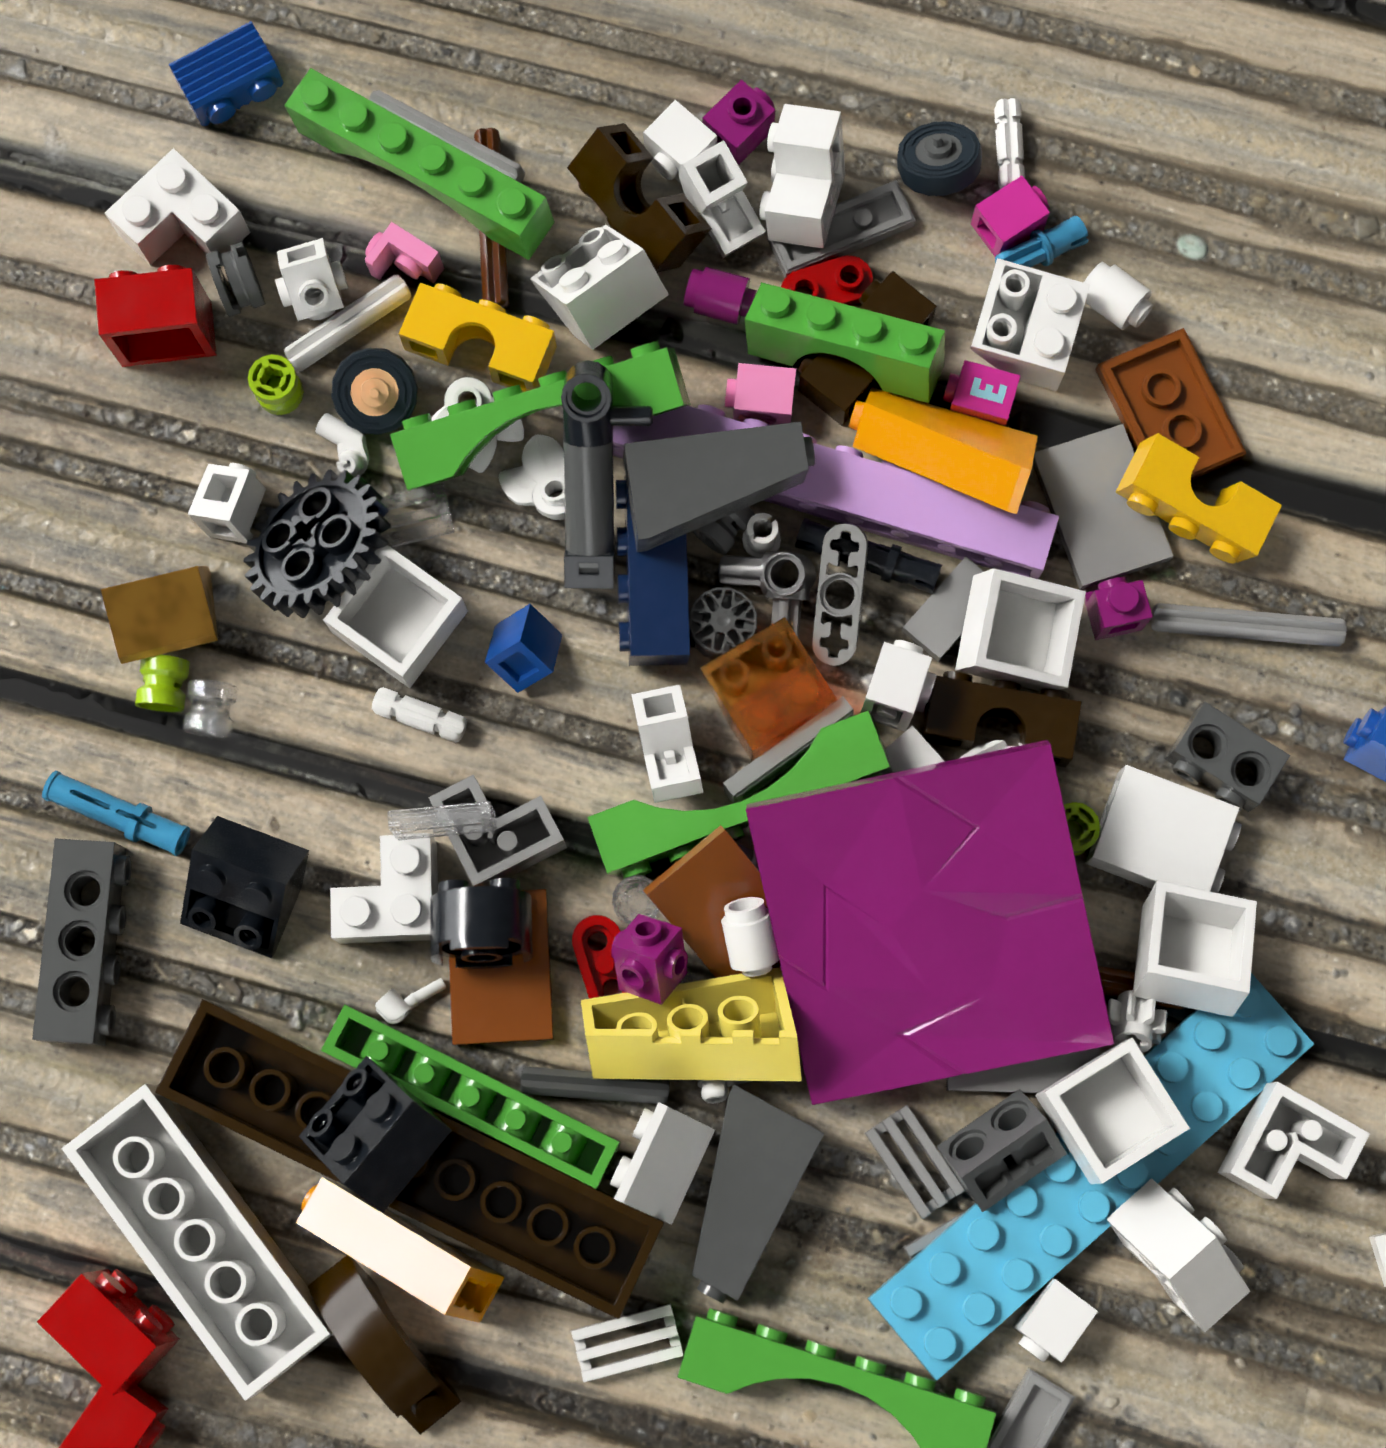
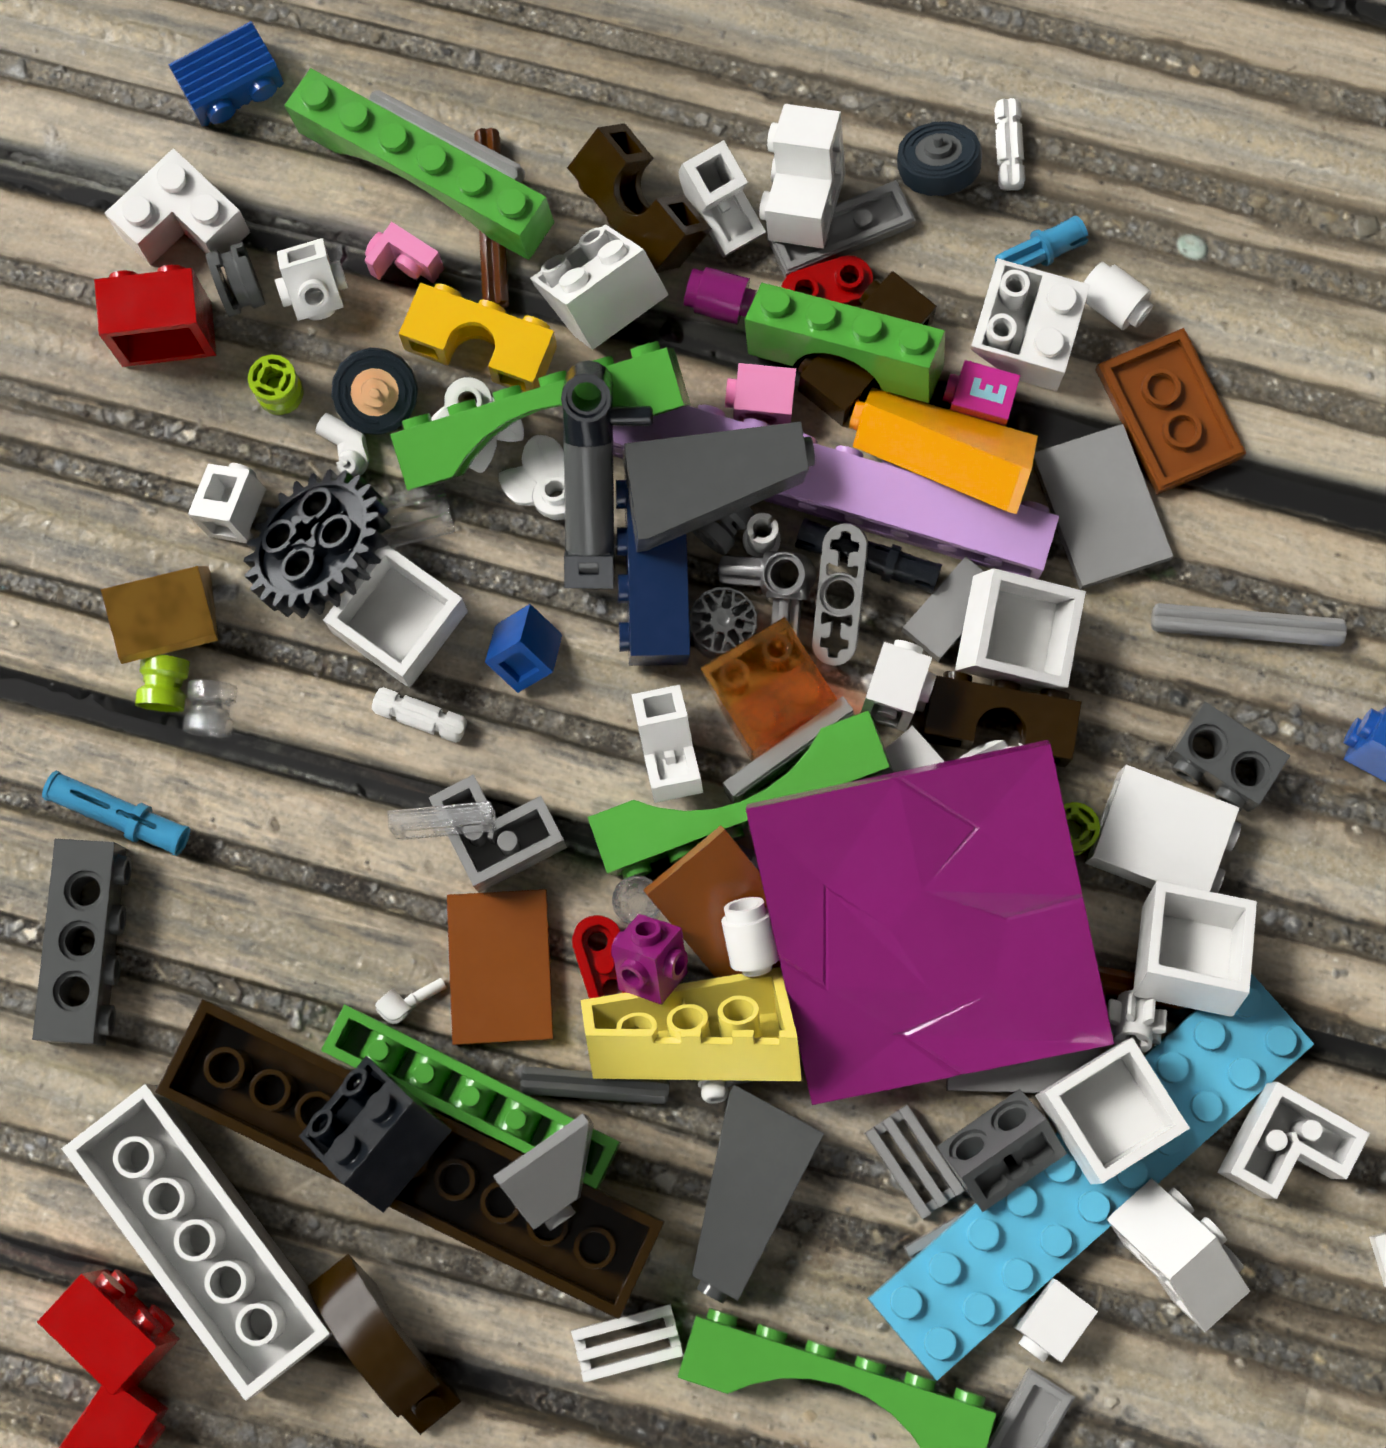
black slope [180,816,309,958] -> none
white axle [284,275,411,372] -> none
slope [296,1177,505,1323] -> none
white brick [330,834,438,944] -> none
black brick [430,878,533,969] -> none
white slope [610,1102,715,1225] -> none
white brick [643,100,717,183] -> none
magenta brick [702,79,776,165] -> none
dark pink brick [970,175,1050,257] -> none
magenta brick [1084,577,1152,641] -> none
yellow arch [1115,433,1282,563] -> none
none -> light grey slope [493,1114,594,1231]

